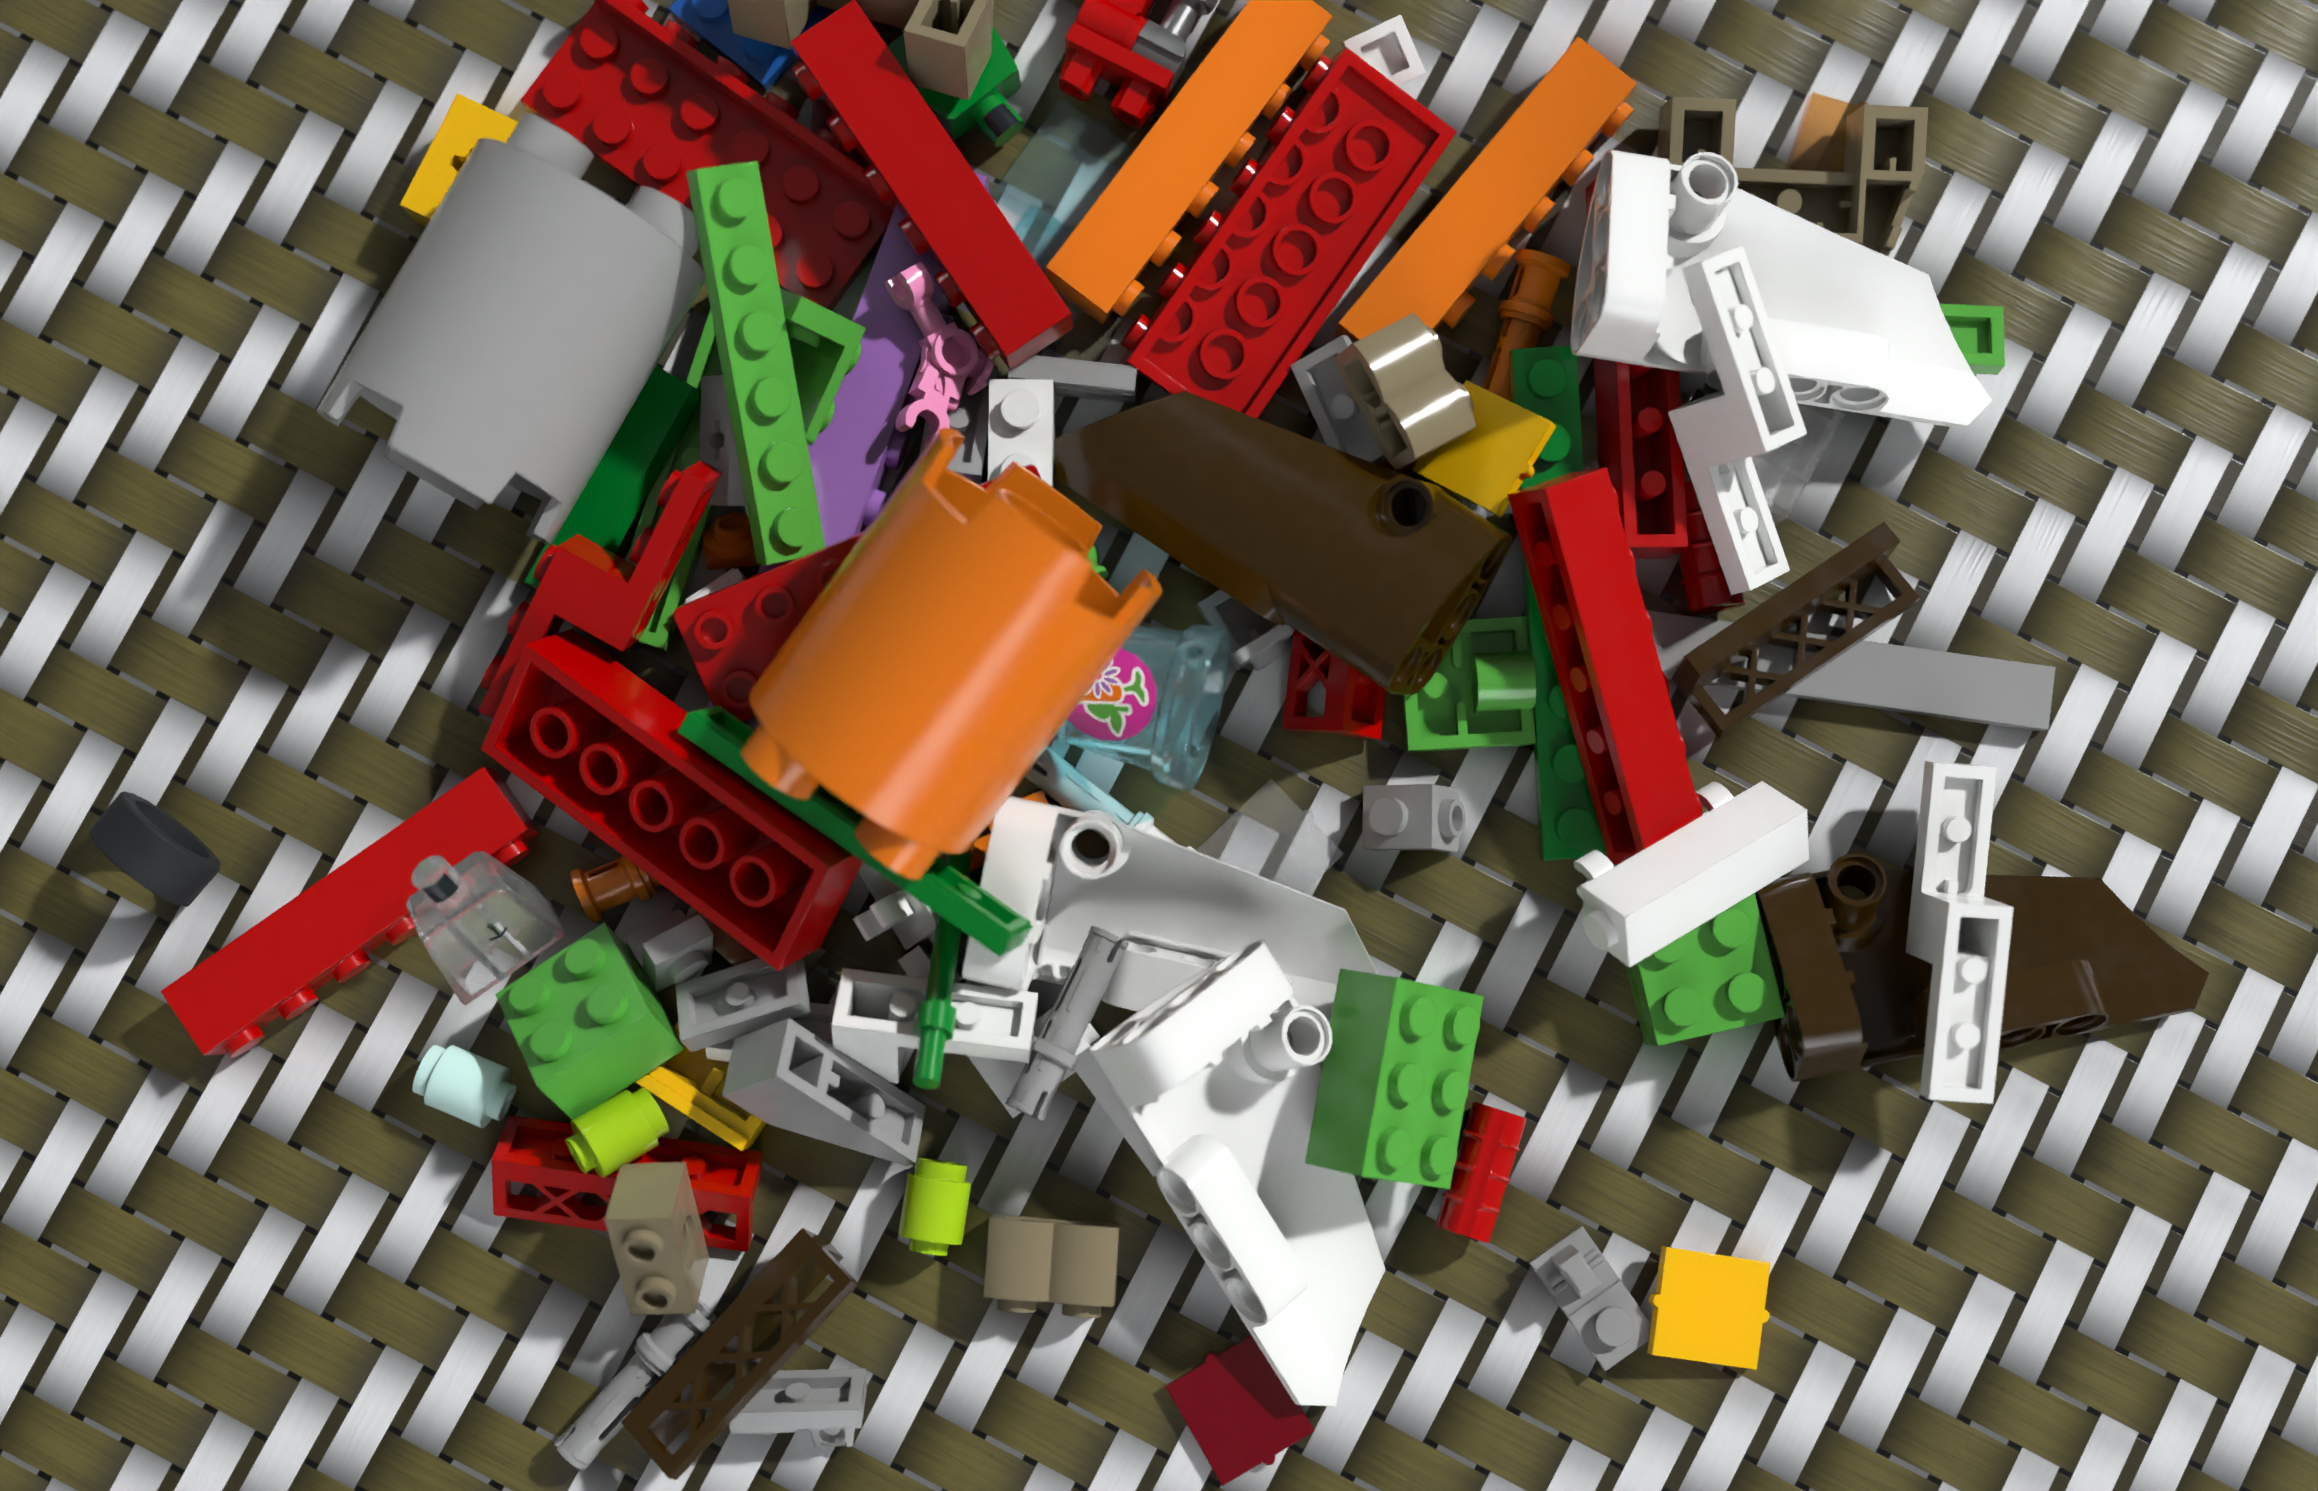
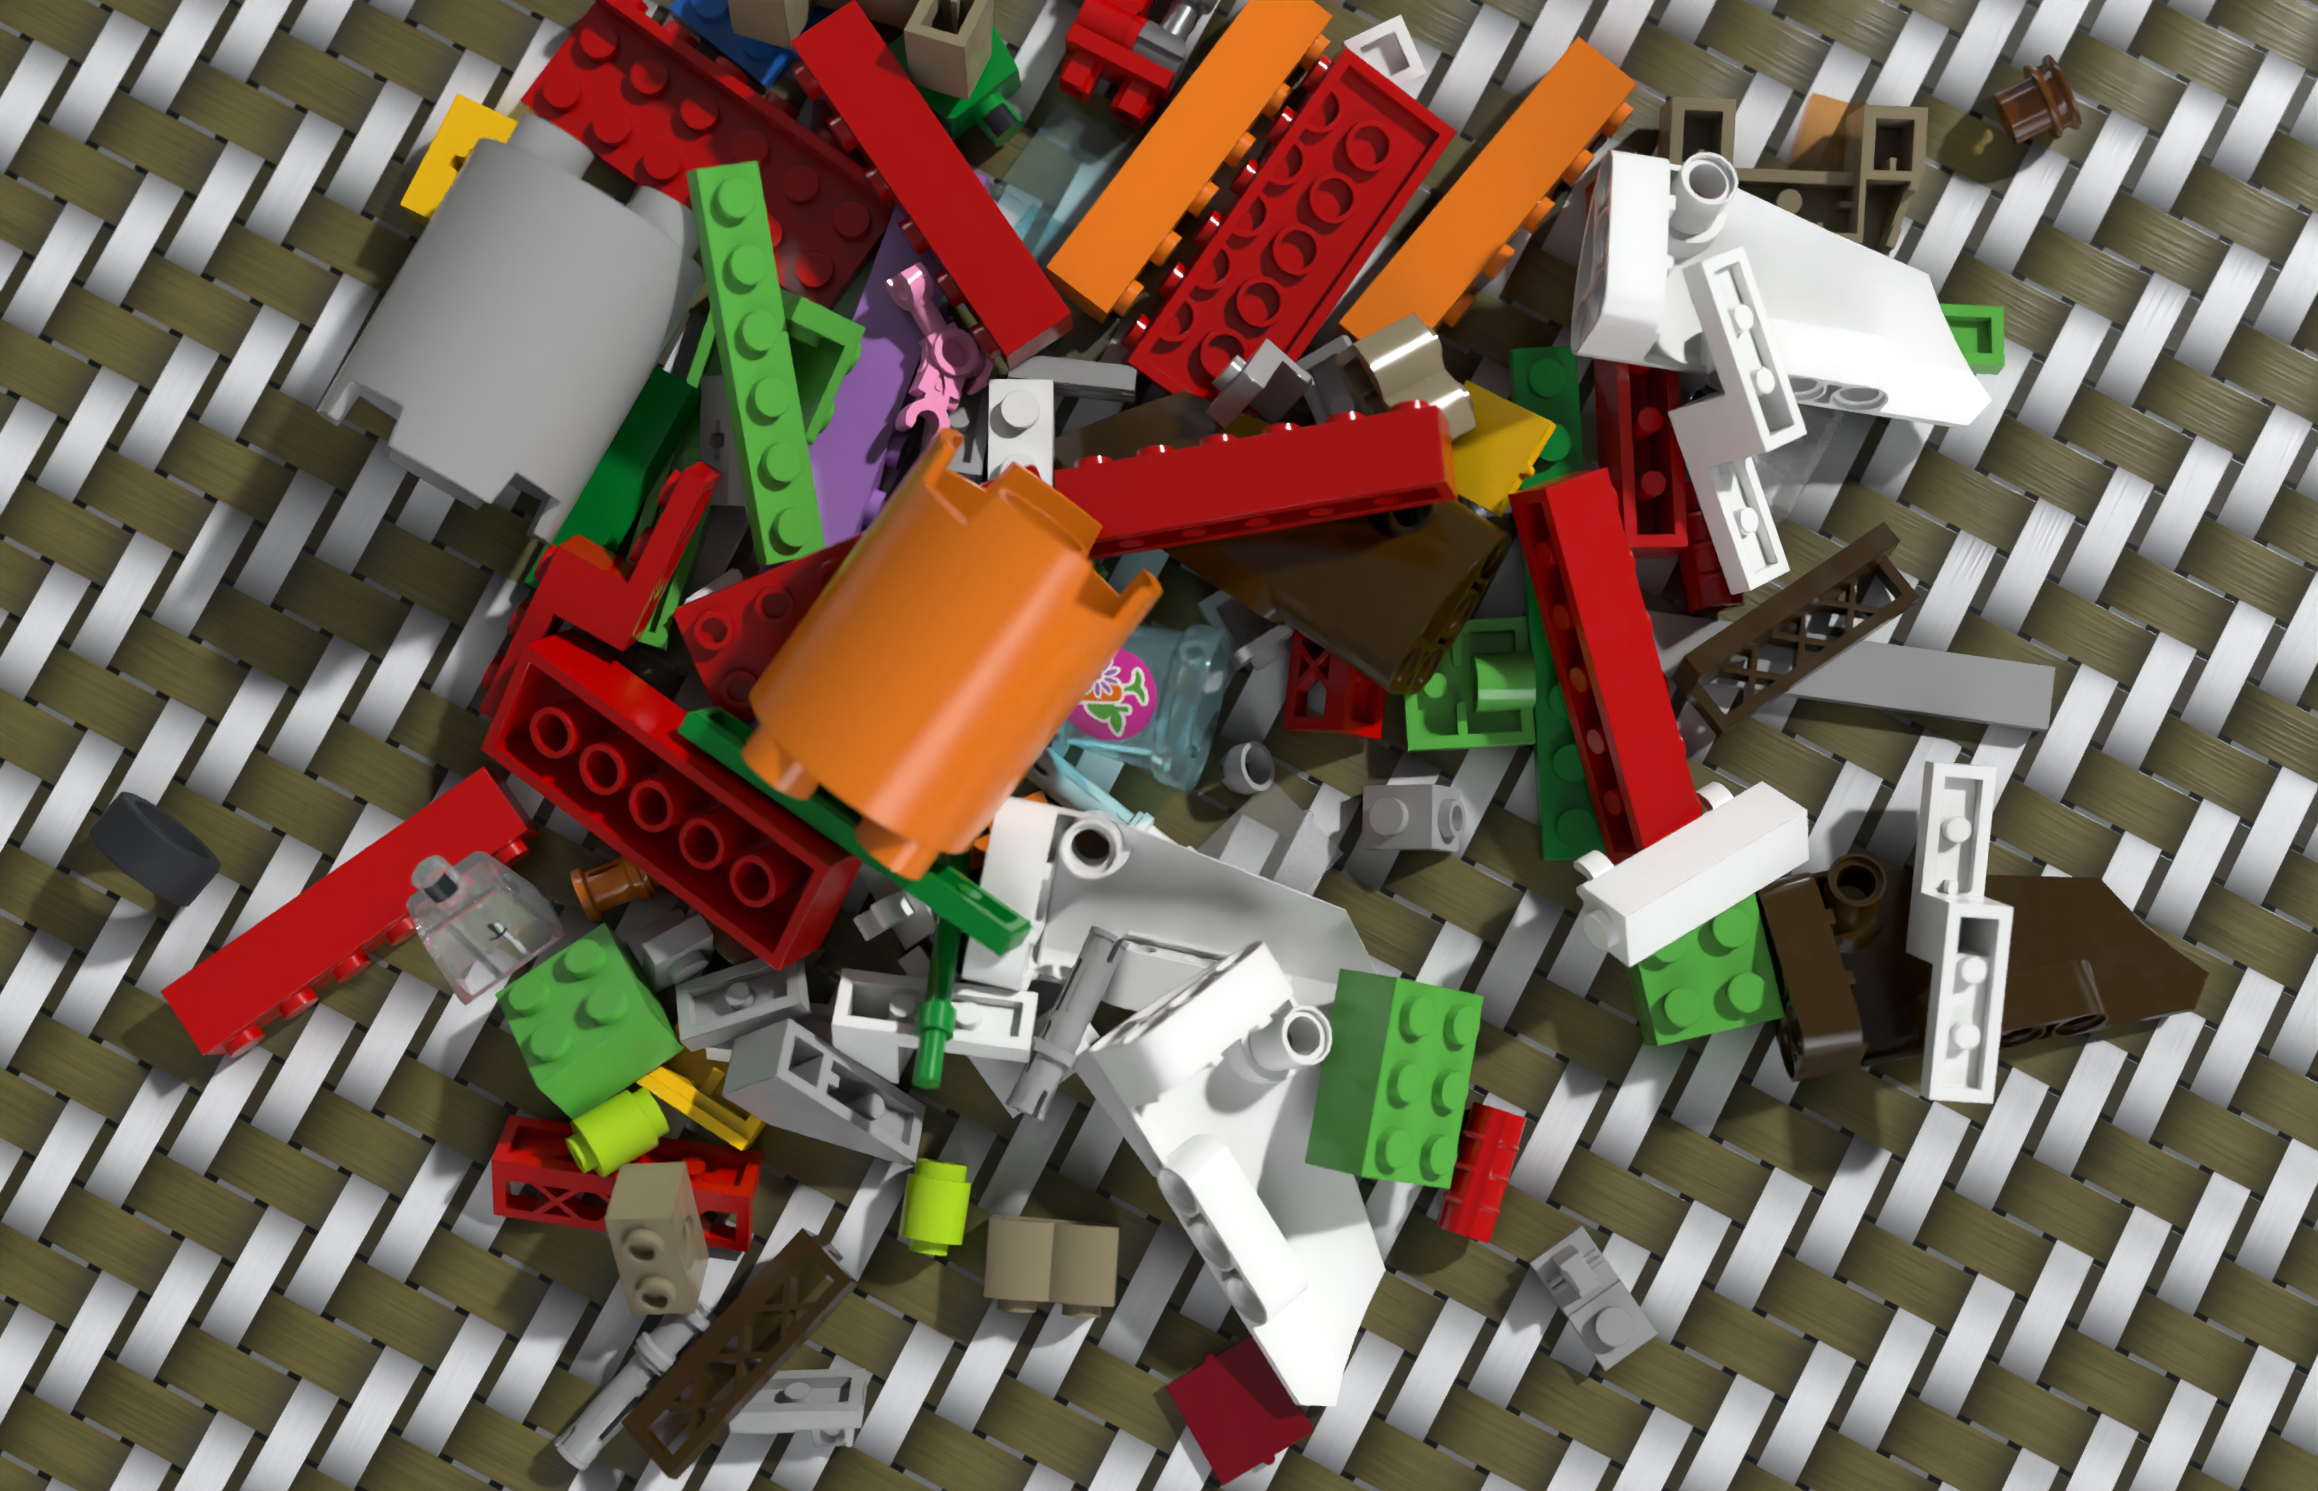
light aqua brick [412,1045,516,1128] -> none
orange plate [702,513,758,571] -> none
orange pin [1482,249,1571,402] -> none
yellow piece [1647,1246,1771,1370] -> none
none -> red brick [1054,400,1458,560]
none -> light grey bracket [1206,338,1313,429]
none -> light grey hinge [1219,741,1275,795]
none -> reddish brown piece [1993,54,2082,145]

